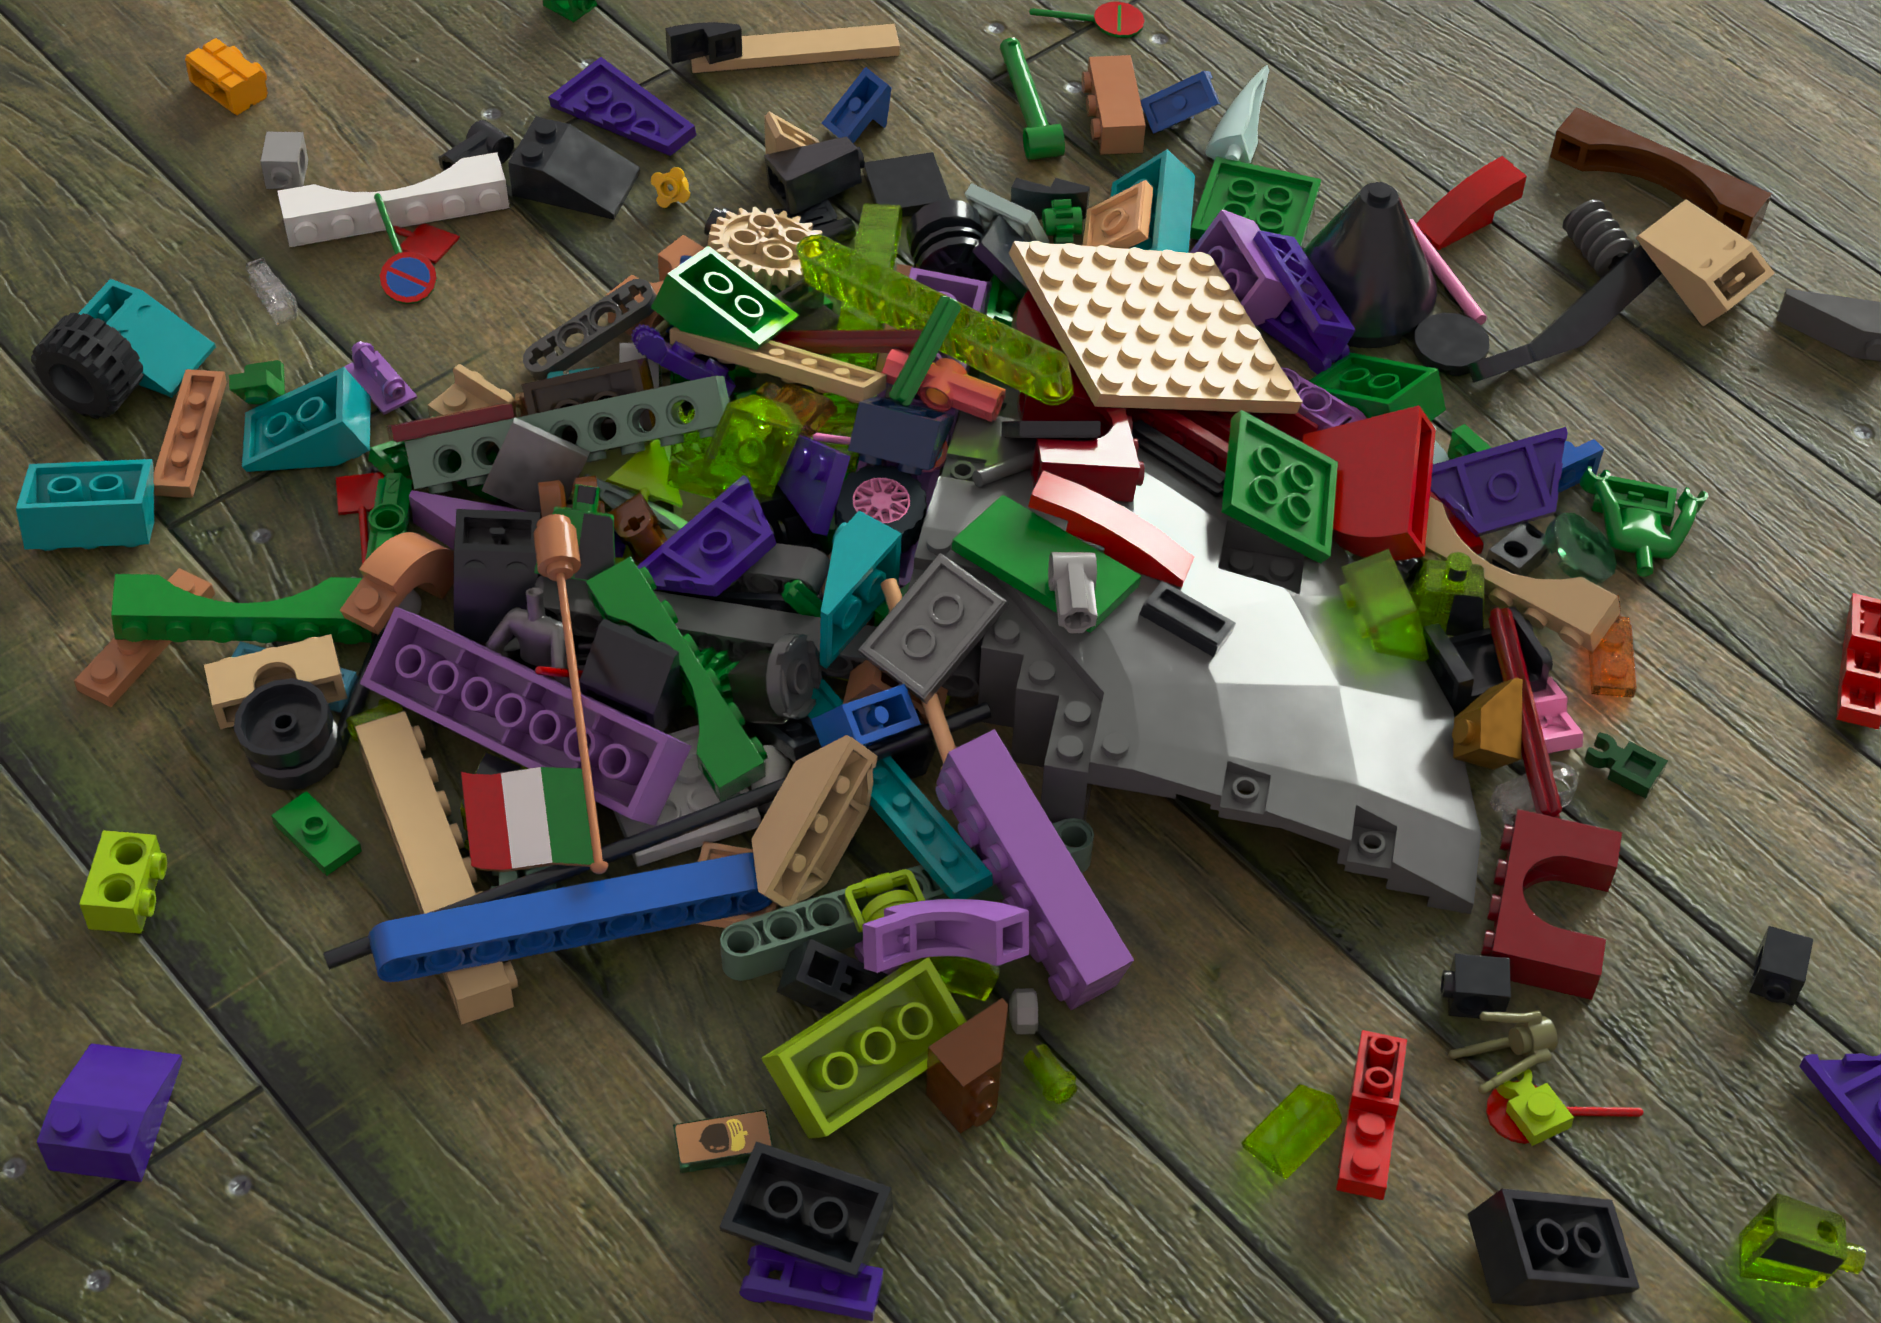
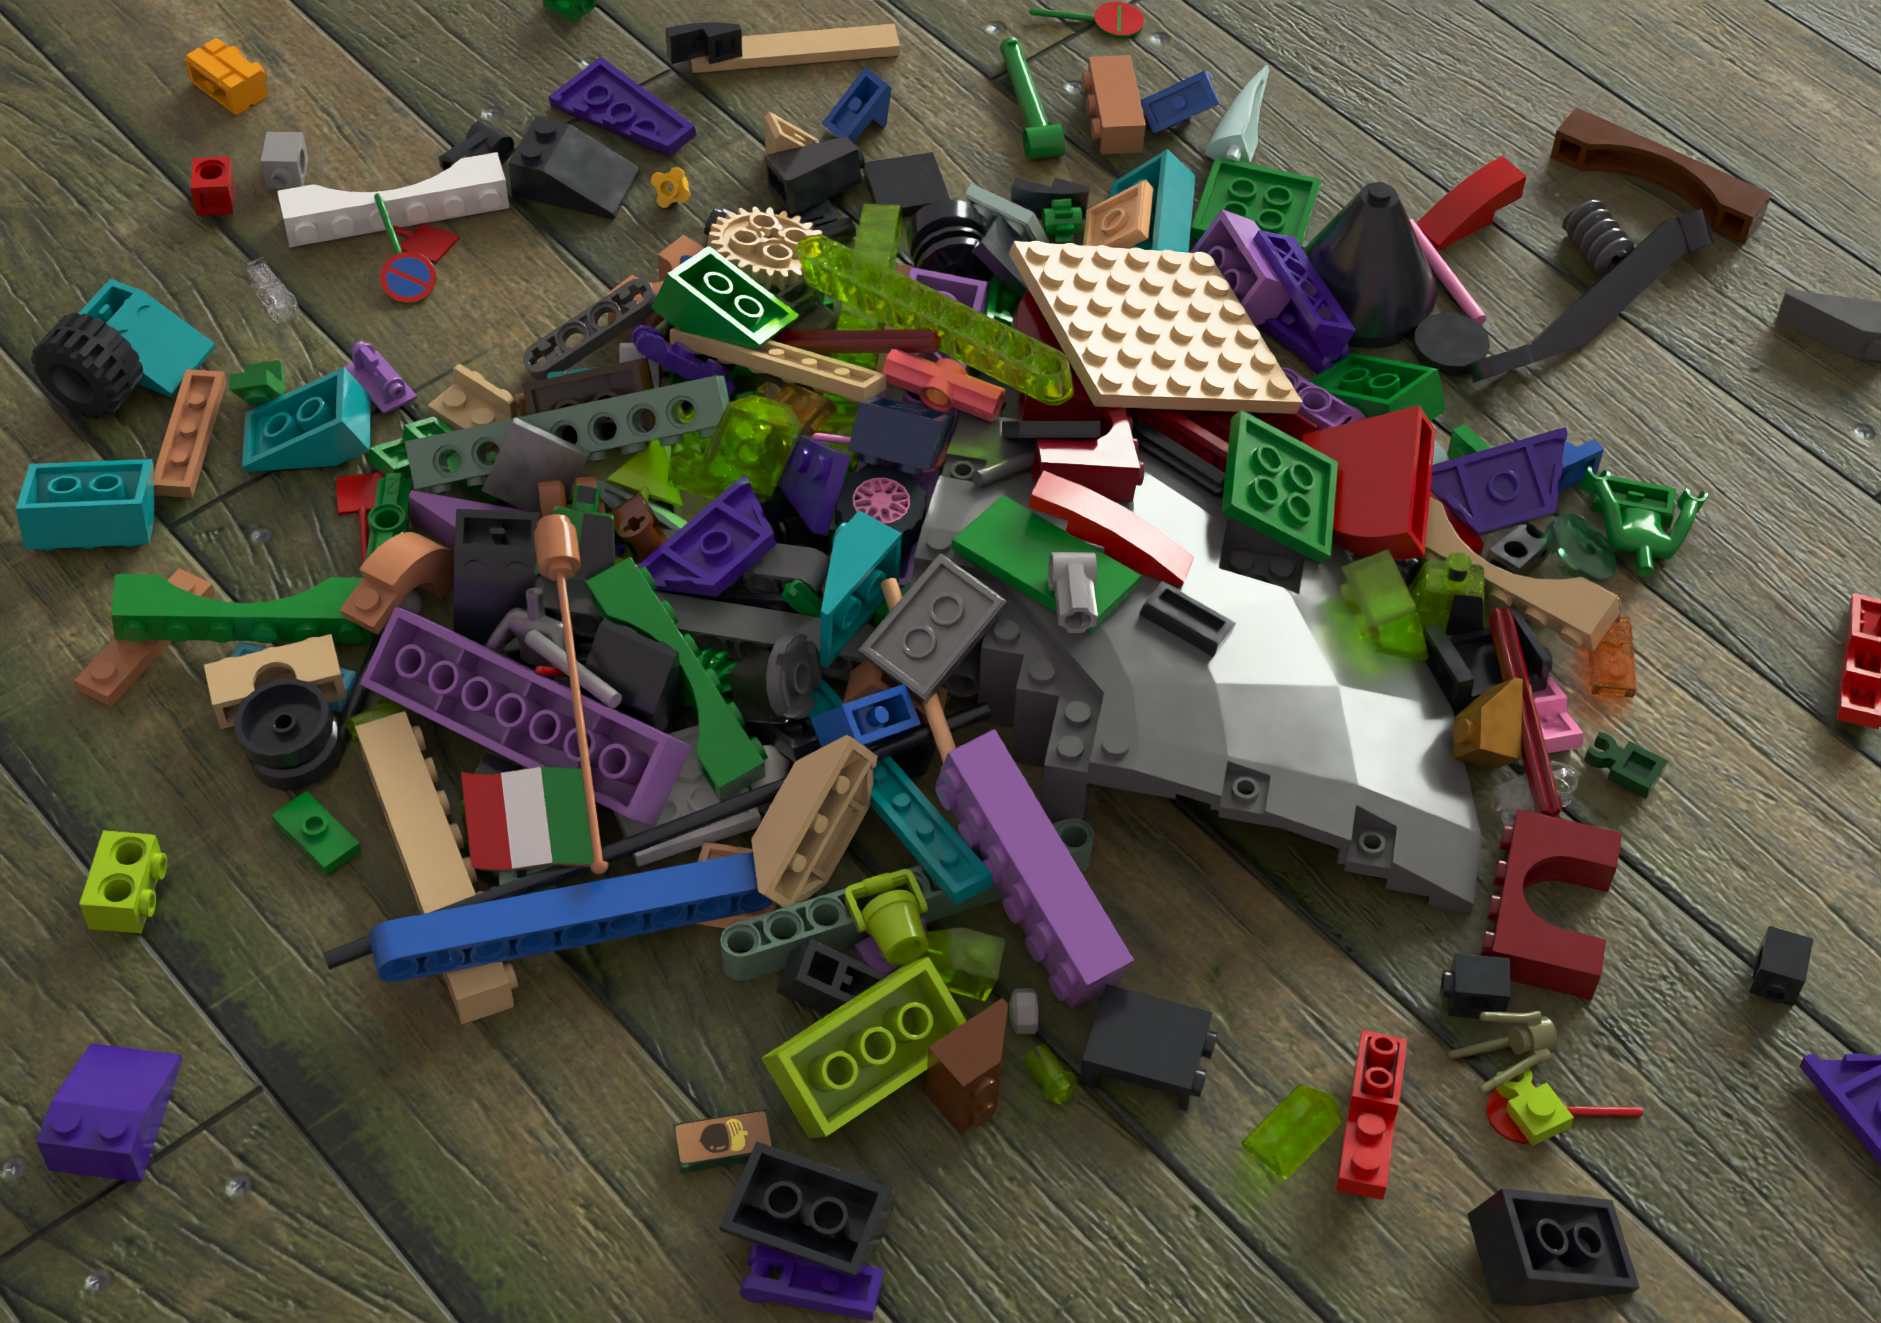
dark red tile [386,403,514,442] -> none
medium lavender arch [863,899,1029,973] -> none
green axle [889,296,961,407] -> none
tan slope [1635,199,1775,326] -> none
clear neon green torso [1739,1193,1866,1288] -> none
none -> red brick [190,156,236,215]
none -> light grey bar [525,629,622,709]
none -> black panel [1079,984,1218,1111]

